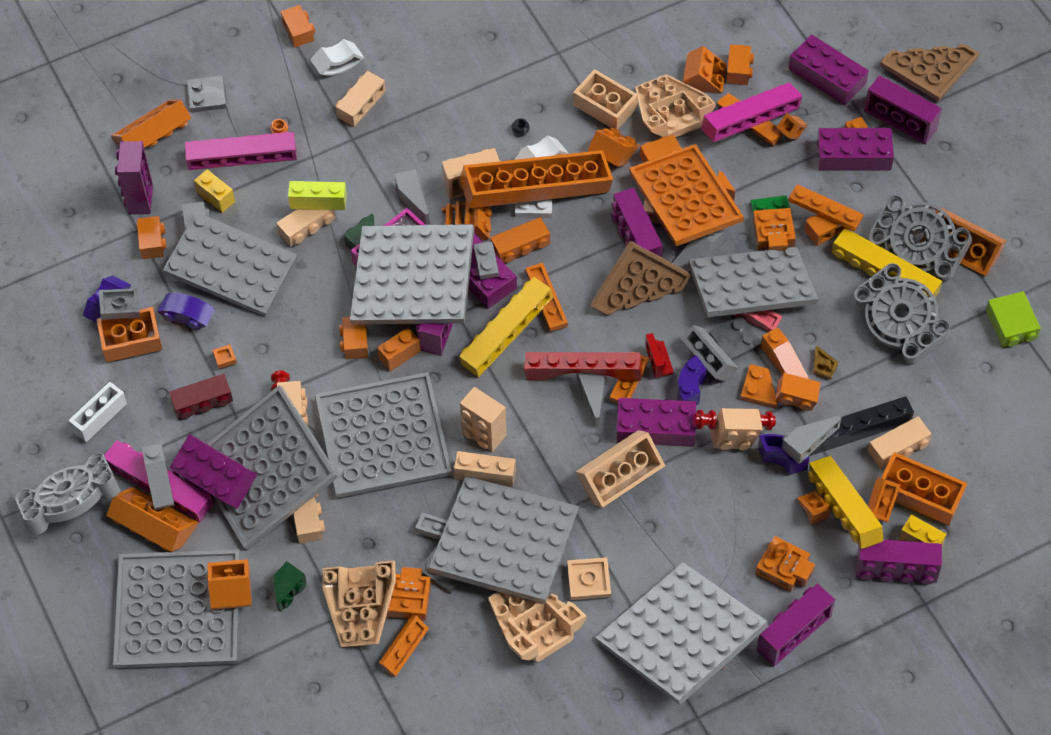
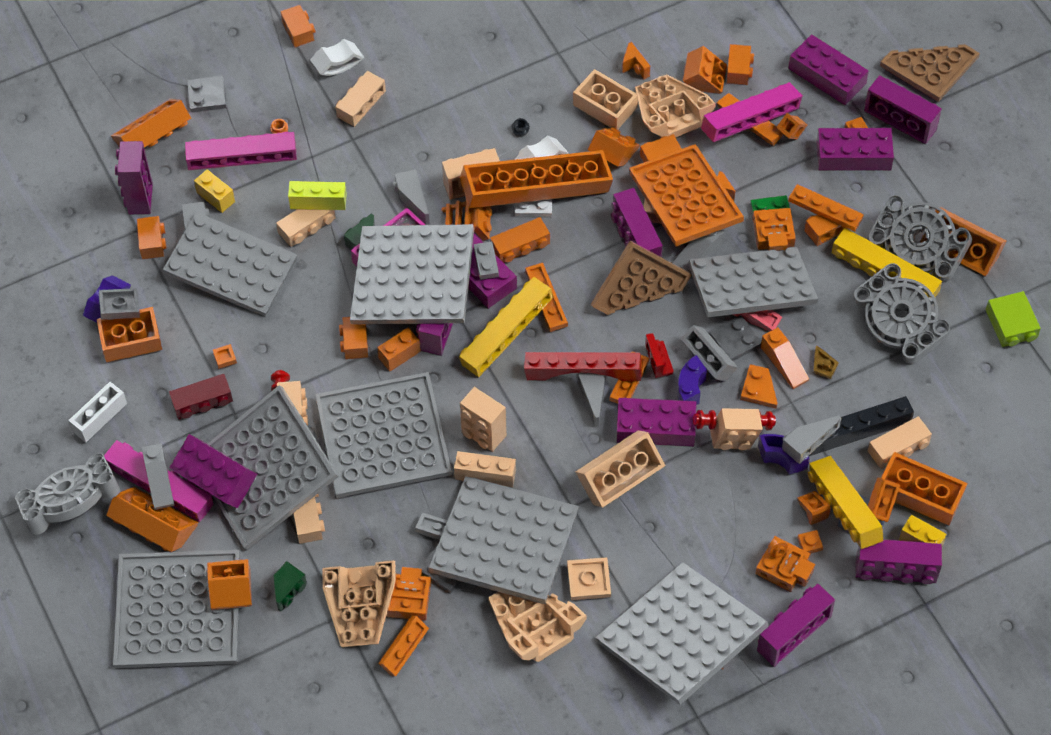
dark purple brick [157,293,215,330] -> none
orange brick [775,372,821,411] -> none
none -> orange slope [622,42,650,79]
none -> orange plate [798,530,823,554]

